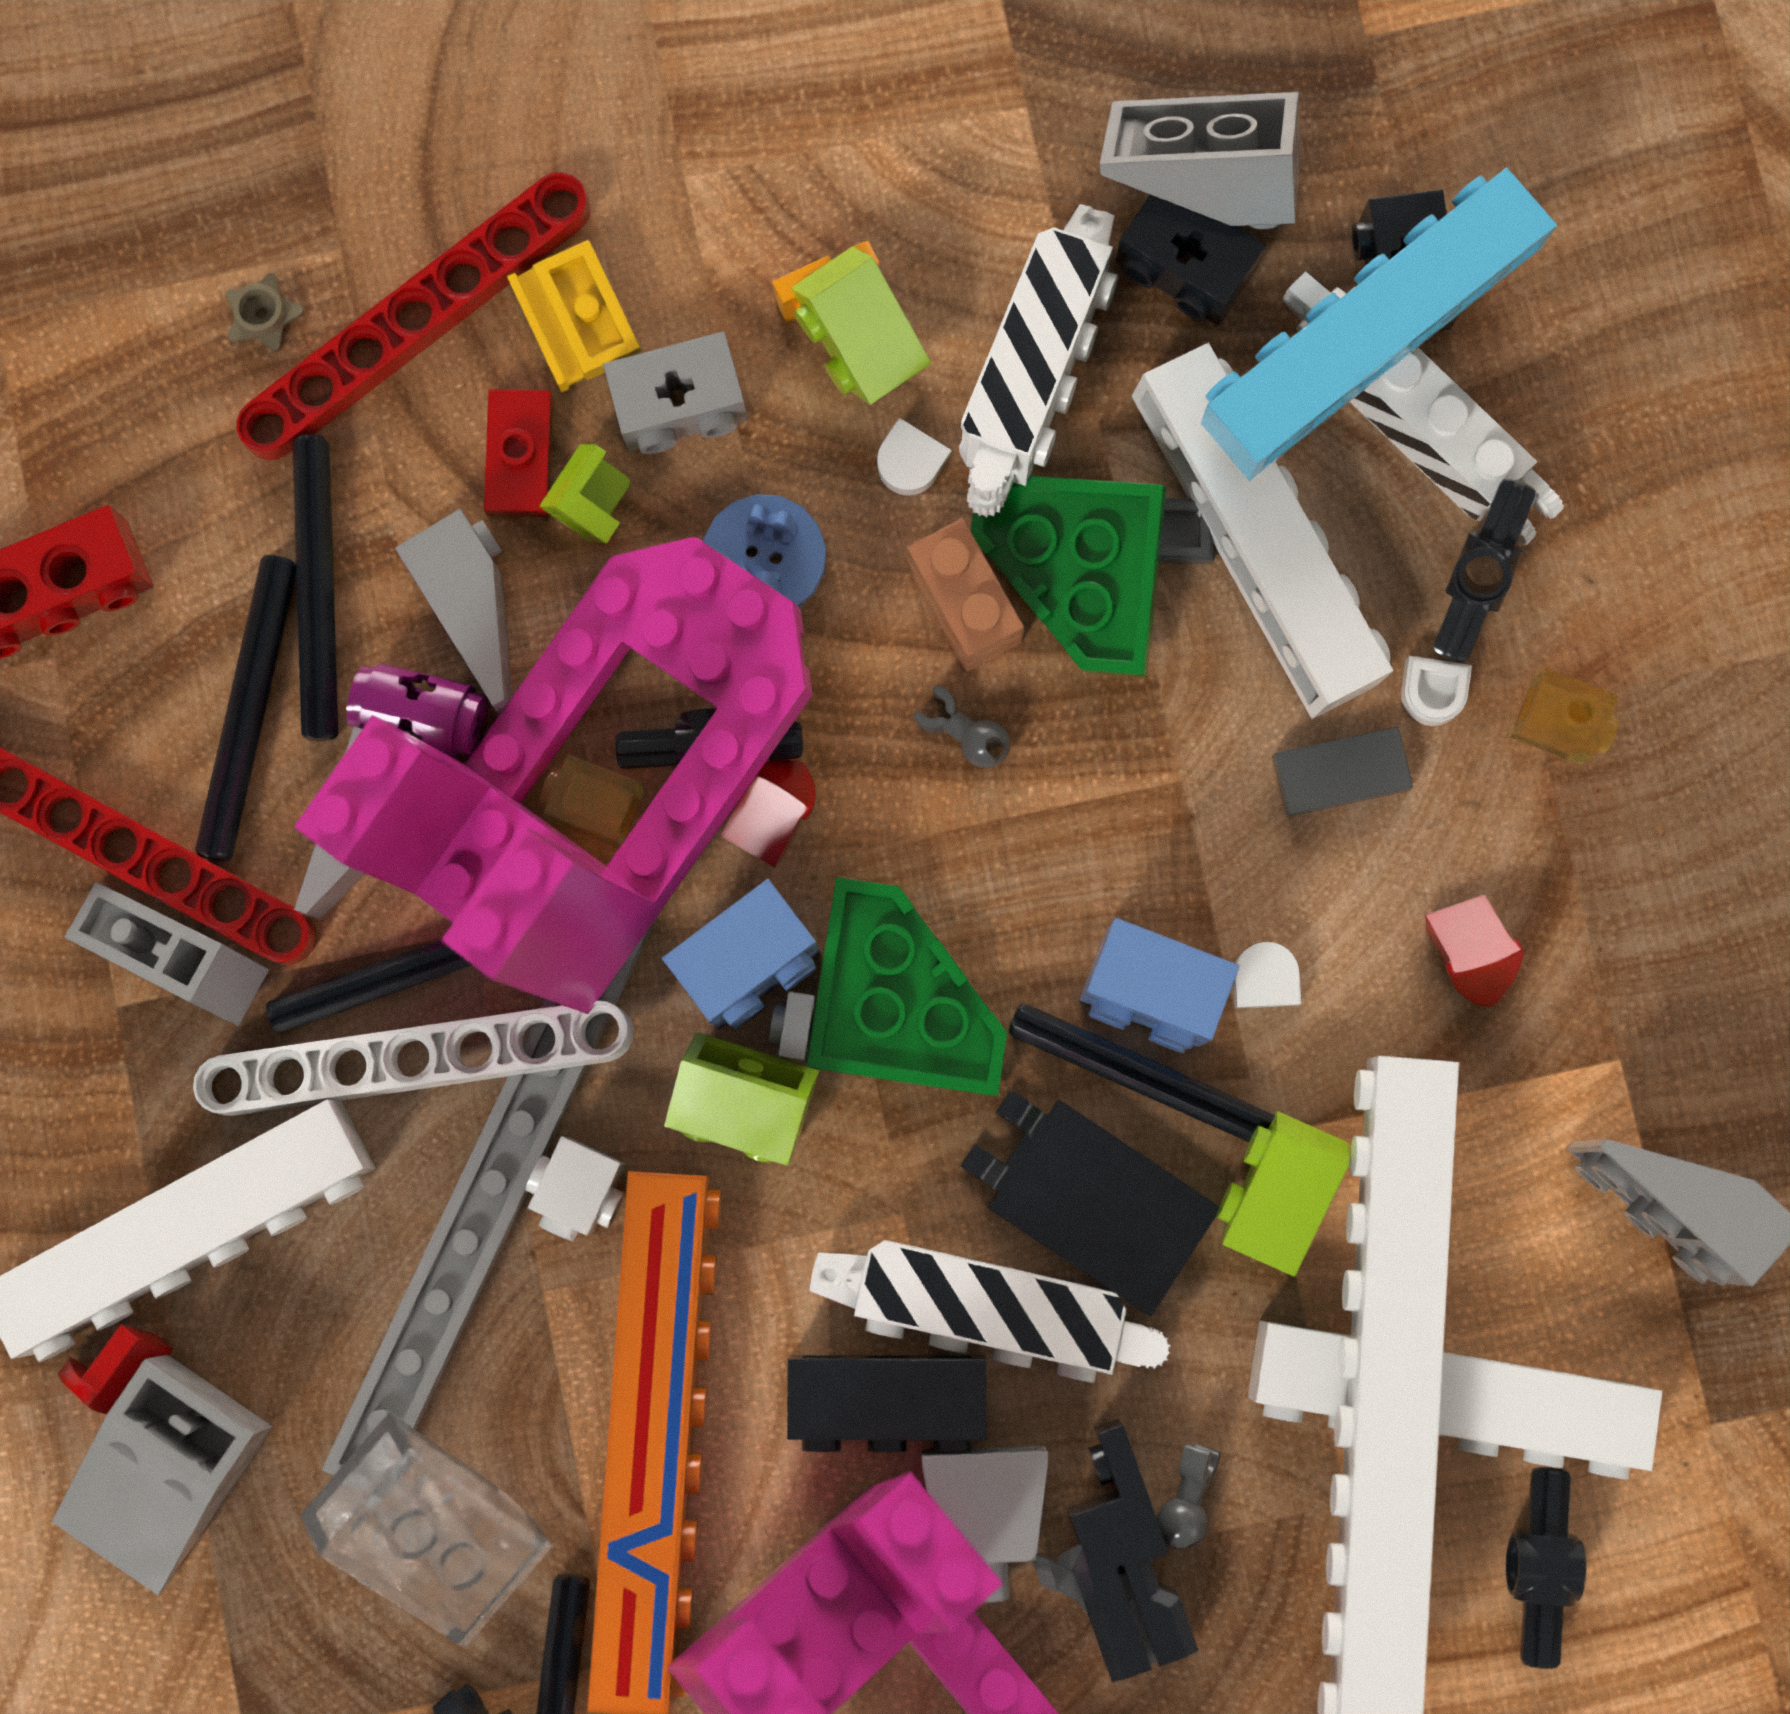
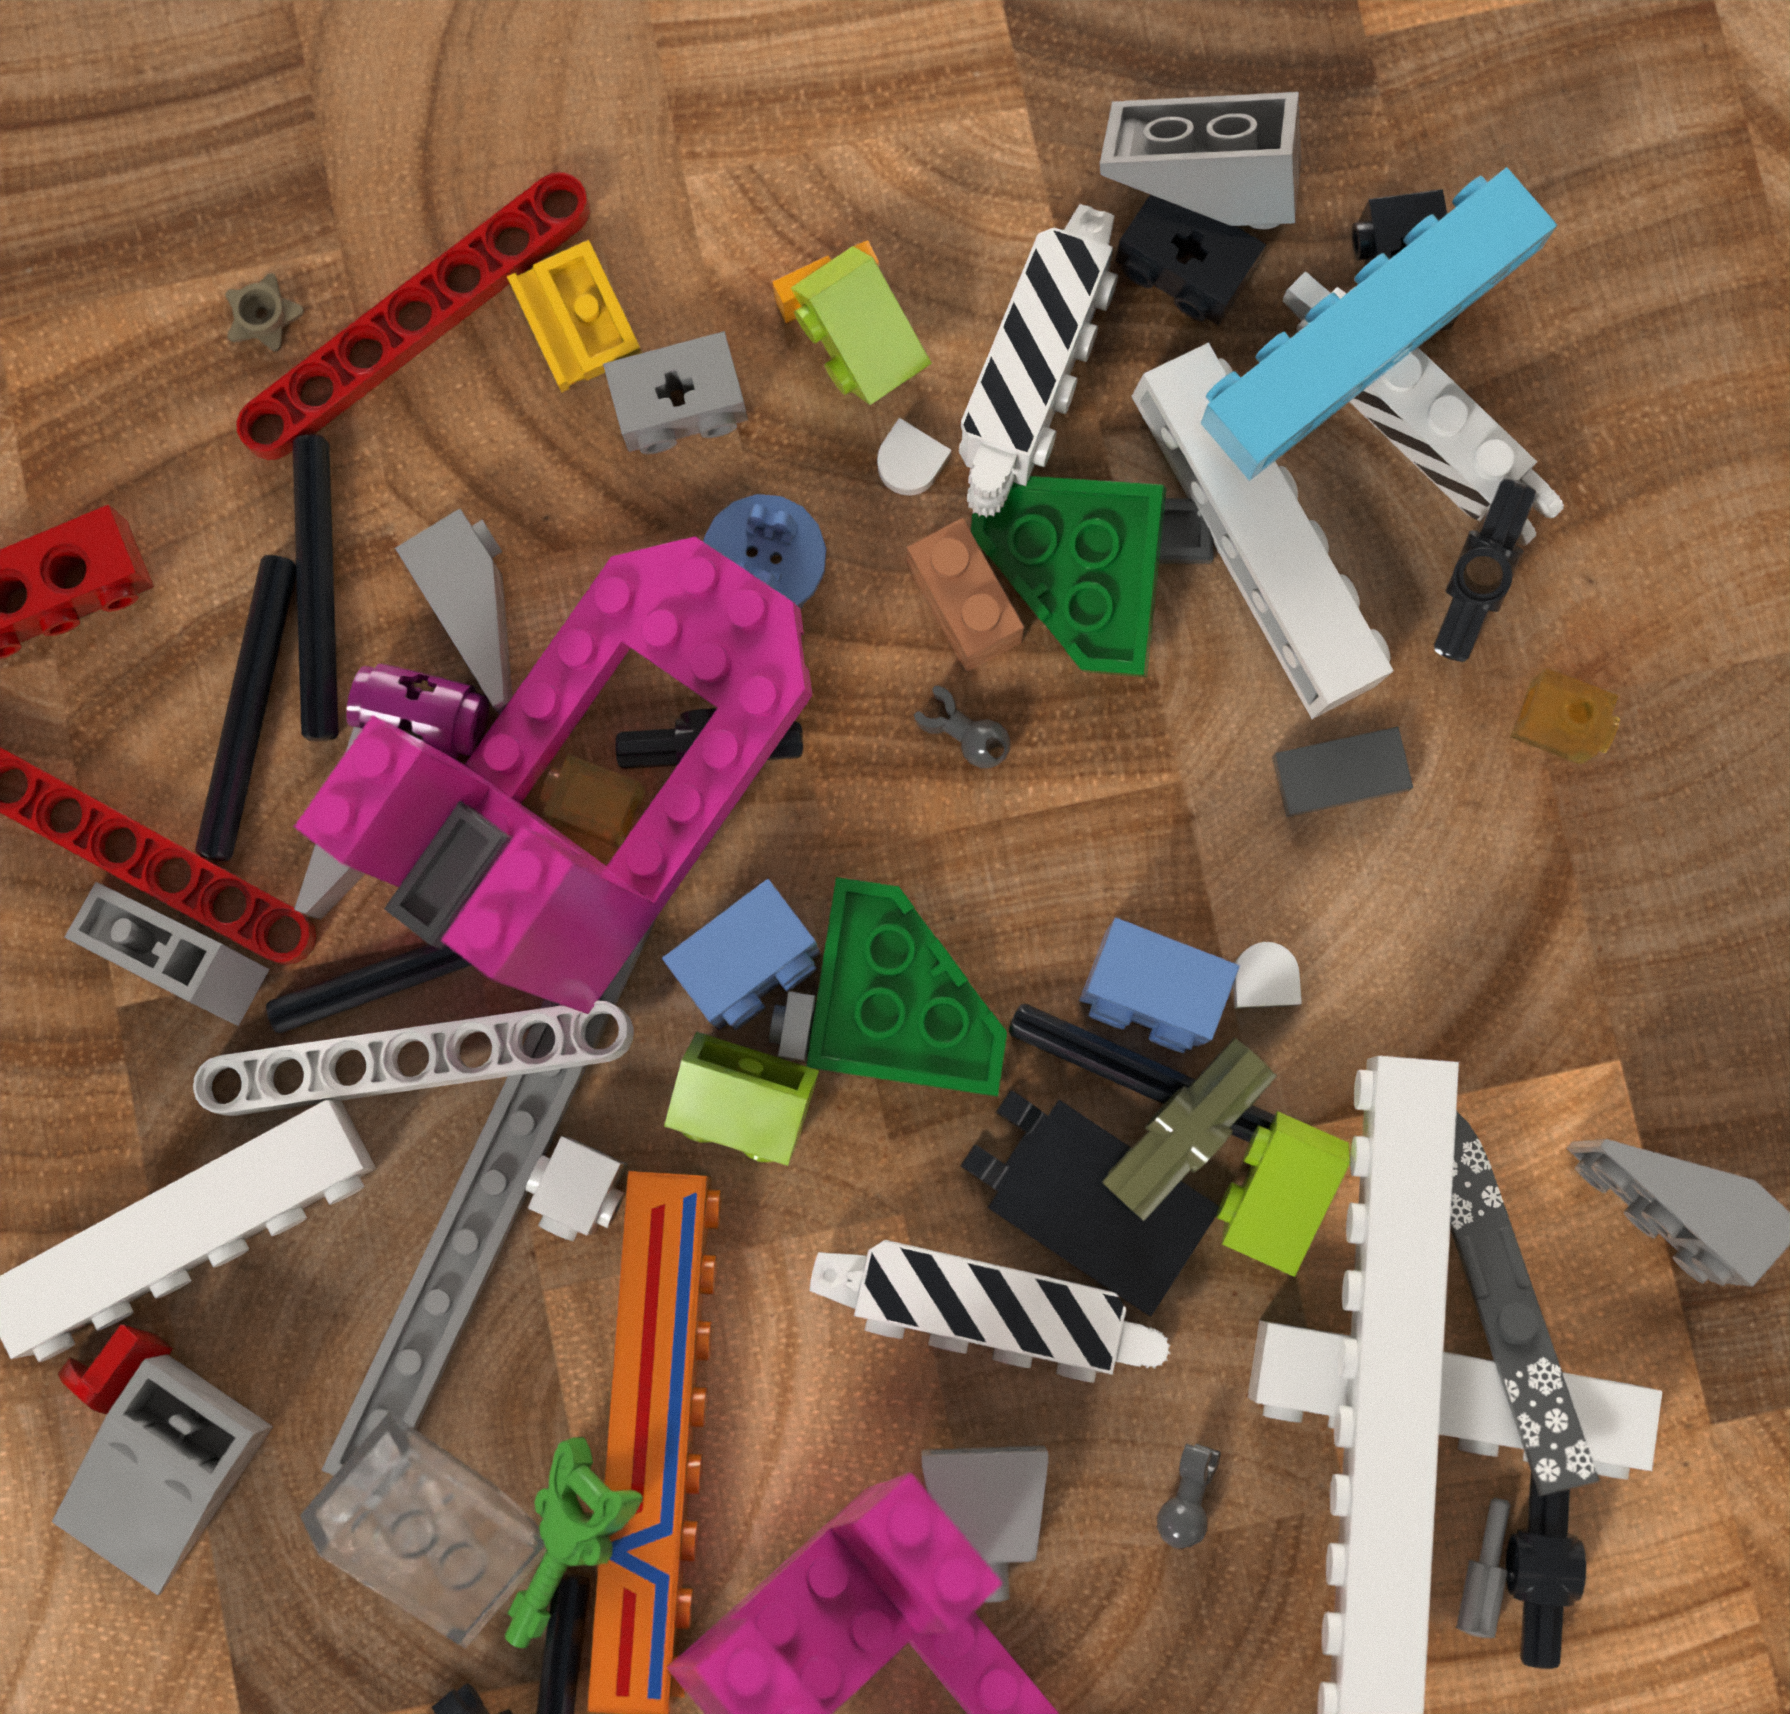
red plate [484,389,553,517] -> none
lime panel [539,444,631,544] -> none
tile [720,760,816,867] -> none
black brick [787,1355,986,1453] -> none
black plate [1033,1419,1199,1682] -> none
white tile [1401,656,1472,726] -> none
tile [1425,894,1524,1007] -> none
none -> dark grey tile [384,801,513,949]
none -> bright green piece [505,1437,643,1648]
none -> olive piece [1101,1038,1277,1221]
none -> dark grey piece [1450,1111,1600,1496]
none -> light grey axle [1456,1498,1510,1638]

